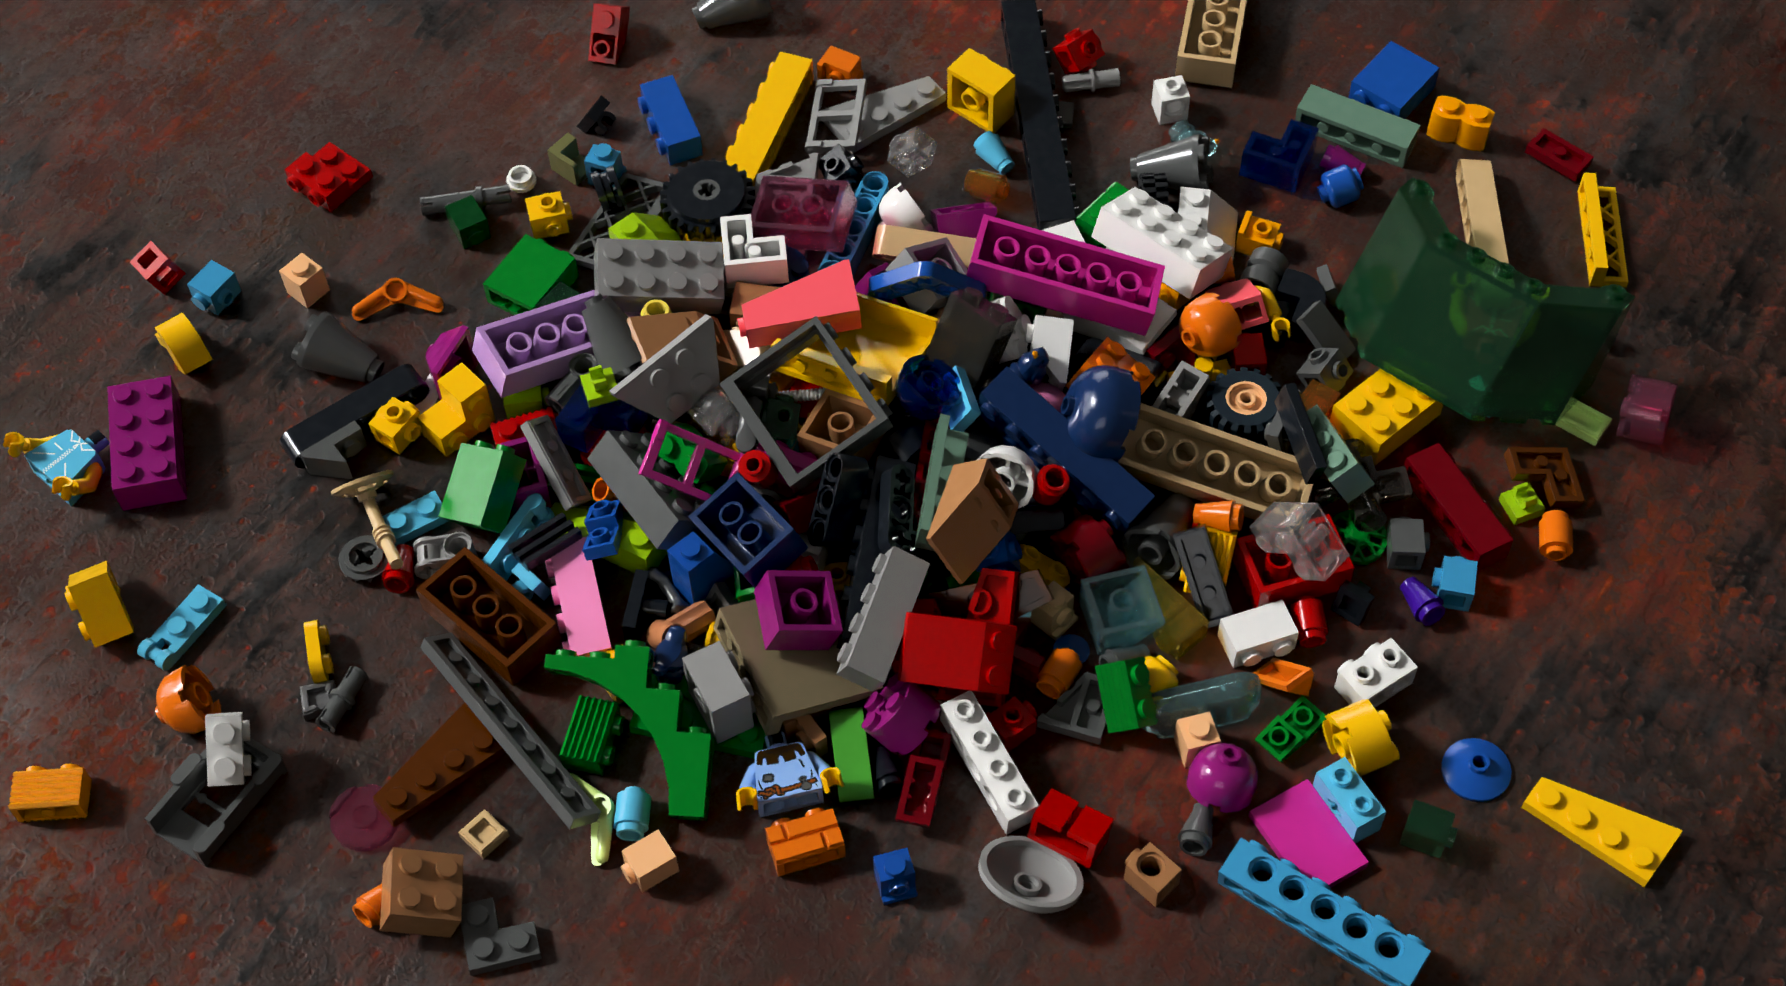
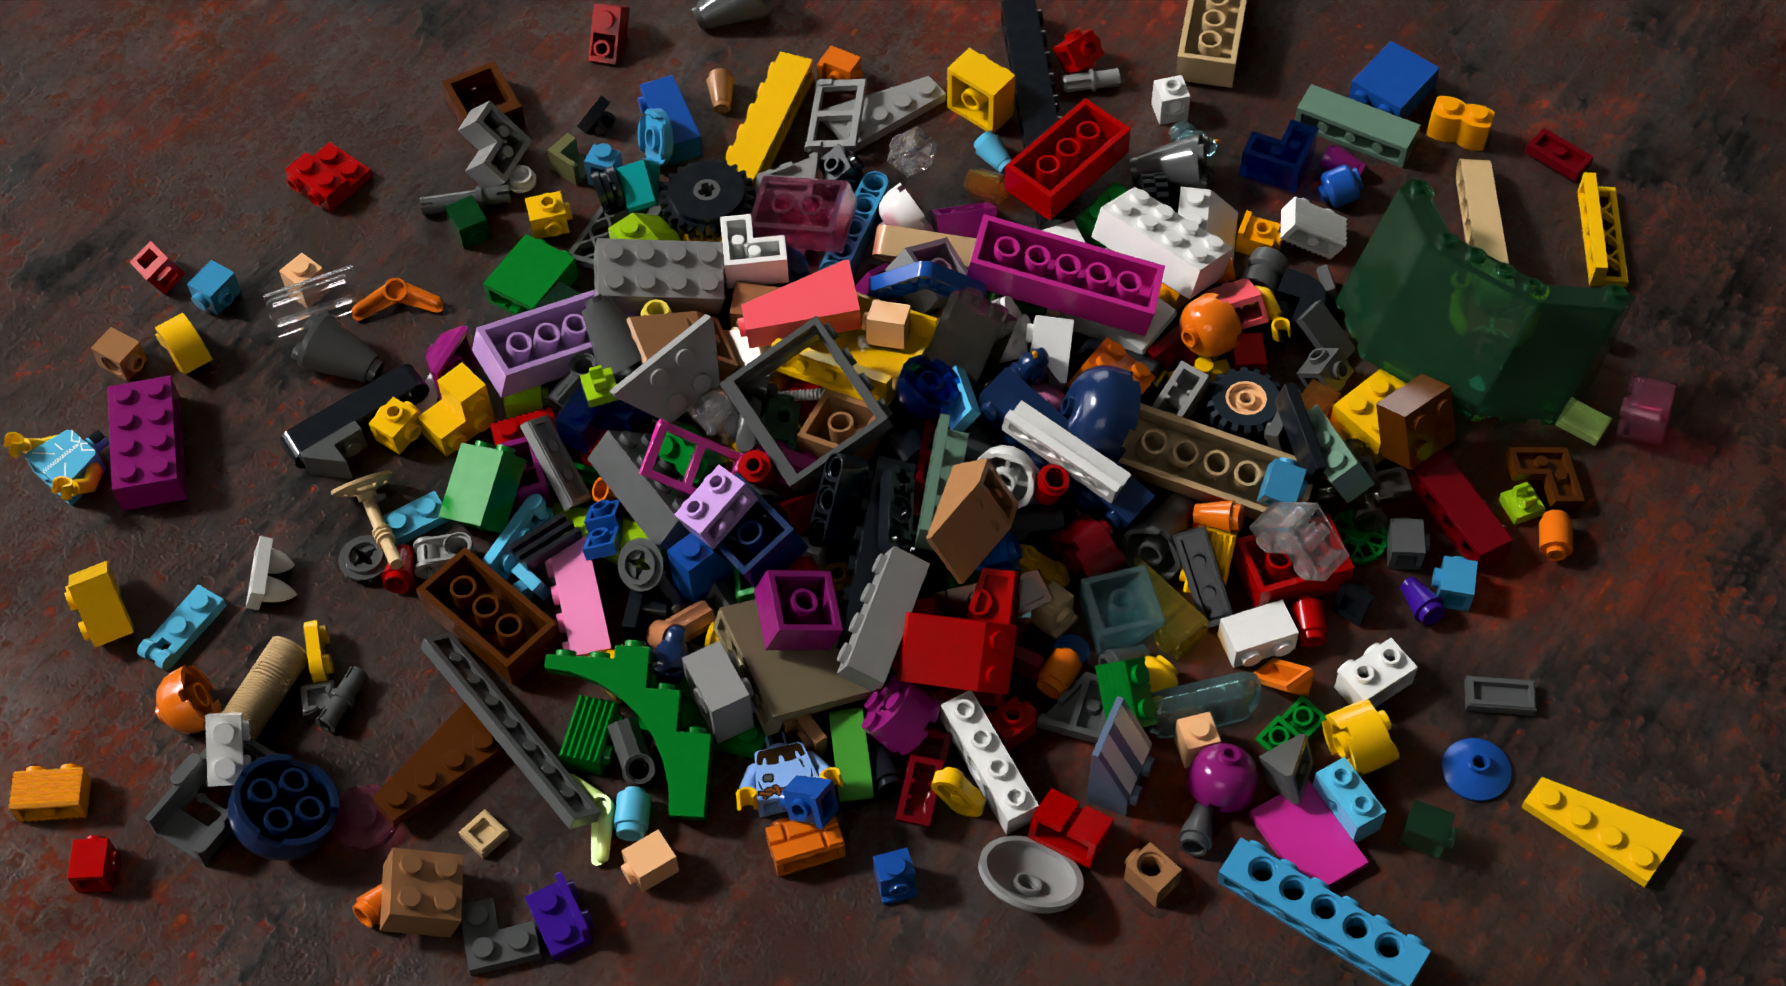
none -> red brick [67,835,121,893]
none -> medium nougat brick [91,327,148,381]
none -> tan piece [222,636,308,741]
none -> dark blue cylinder [228,754,340,861]
none -> white tile [246,536,297,610]
none -> clear piece [263,265,364,338]
none -> reddish brown window [441,61,526,147]
none -> light grey brick [457,101,532,188]
none -> dark purple bracket [524,871,595,961]
none -> dark grey piece [607,716,655,787]
none -> teal slope [617,159,661,213]
none -> dark grey gear [618,538,667,591]
none -> dark azure tile [638,108,674,167]
none -> lavender brick [674,465,758,550]
none -> medium nougat cone [706,68,735,114]
none -> blue brick [780,775,839,829]
none -> light nougat brick [862,300,911,349]
none -> yellow plate [931,767,986,817]
none -> white fence [1002,400,1131,504]
none -> red brick [1004,98,1131,221]
none -> sand blue slope [1087,696,1155,816]
none -> dark azure brick [1256,457,1308,512]
none -> dark grey slope [1259,734,1314,804]
none -> white brick [1280,197,1347,259]
none -> reddish brown brick [1376,374,1456,470]
none -> dark grey tile [1464,676,1537,716]

